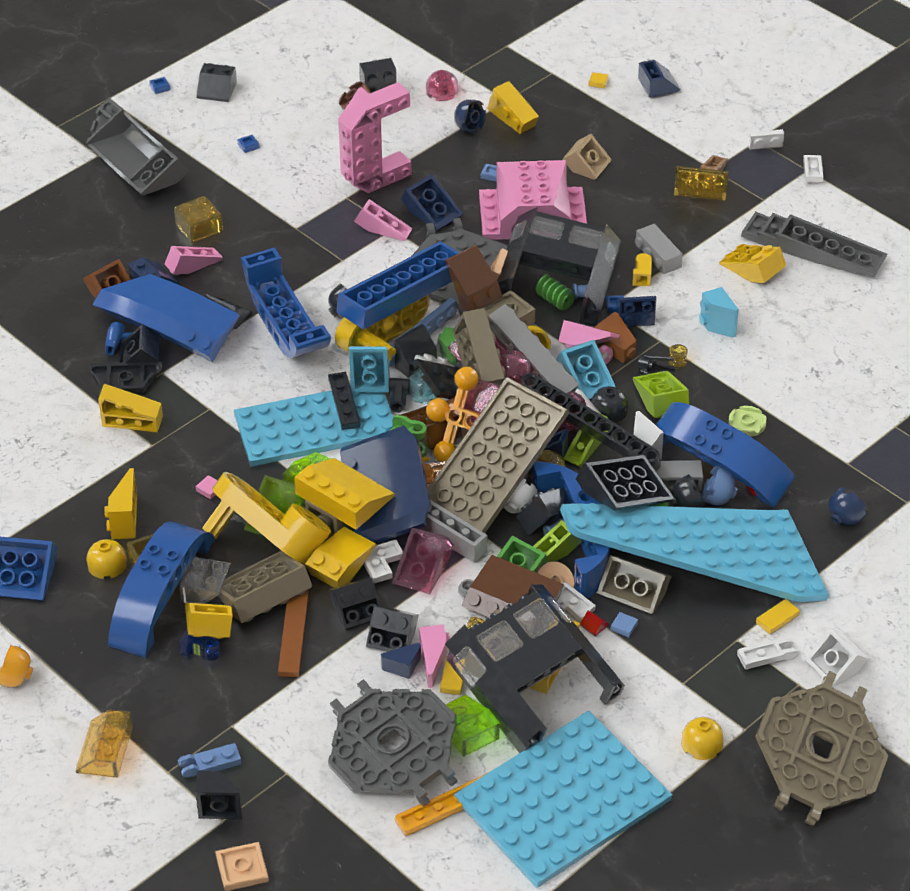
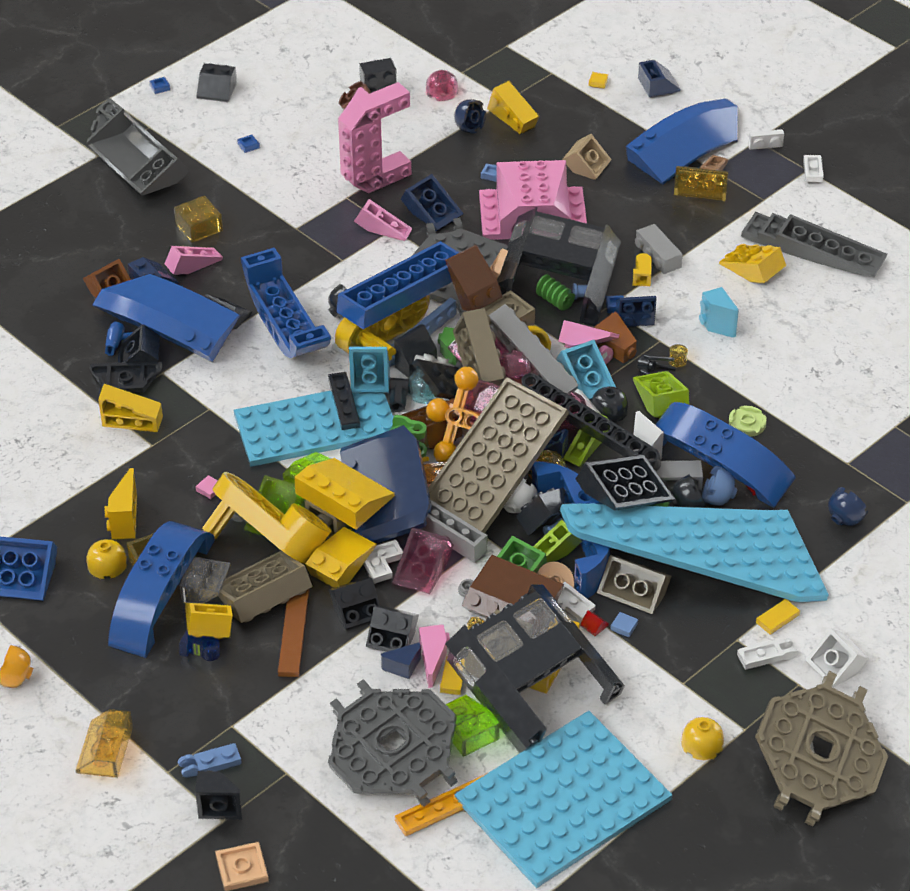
none -> blue slope [626,98,738,184]

